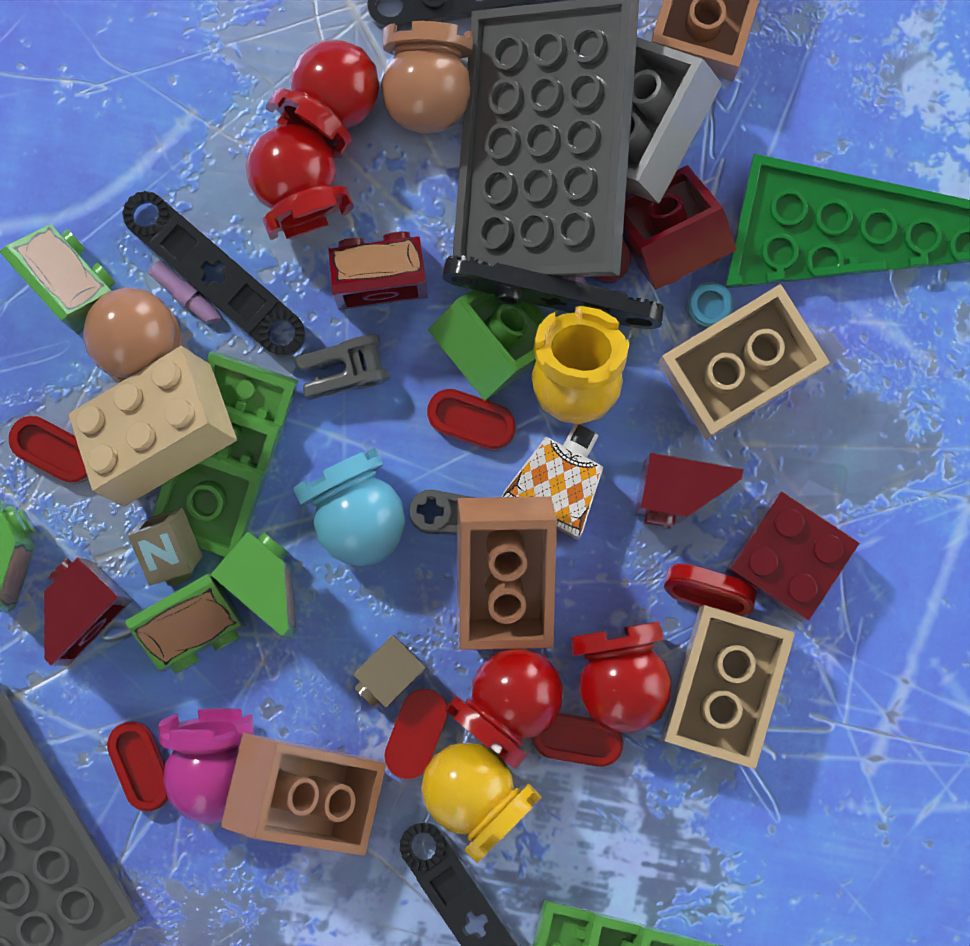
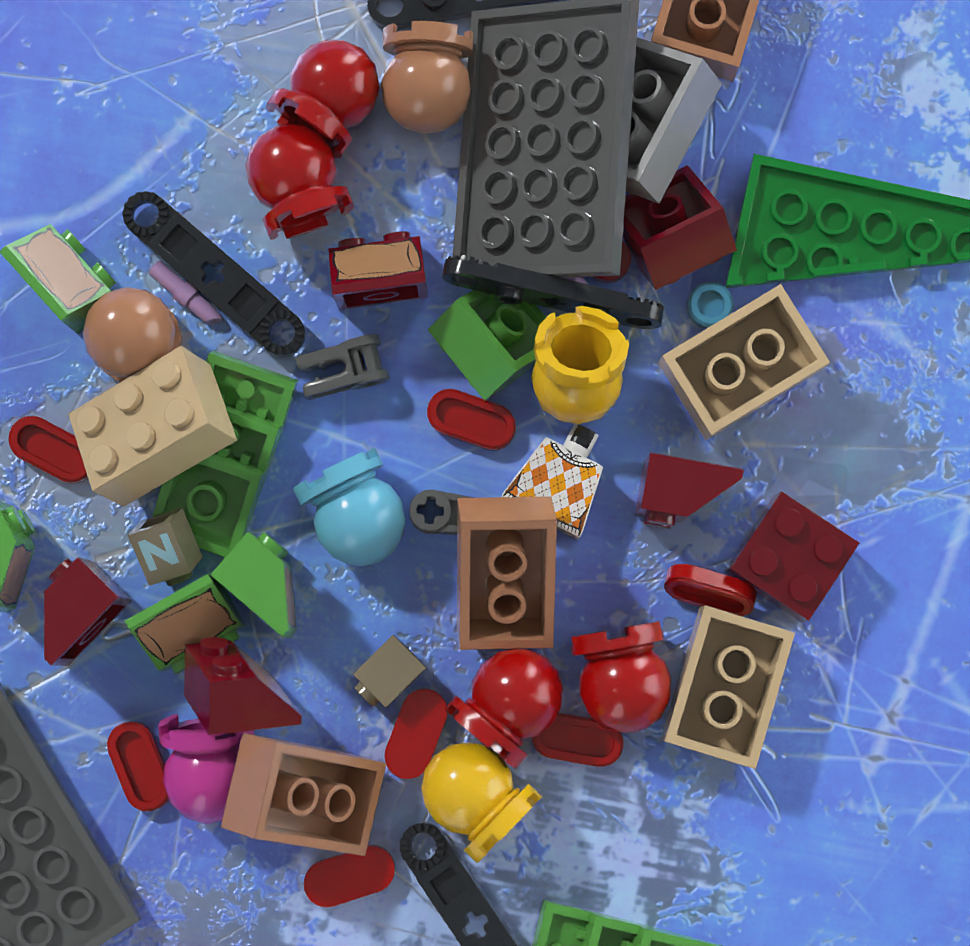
none -> dark red slope [184,637,302,736]
none -> red tile [304,845,395,908]

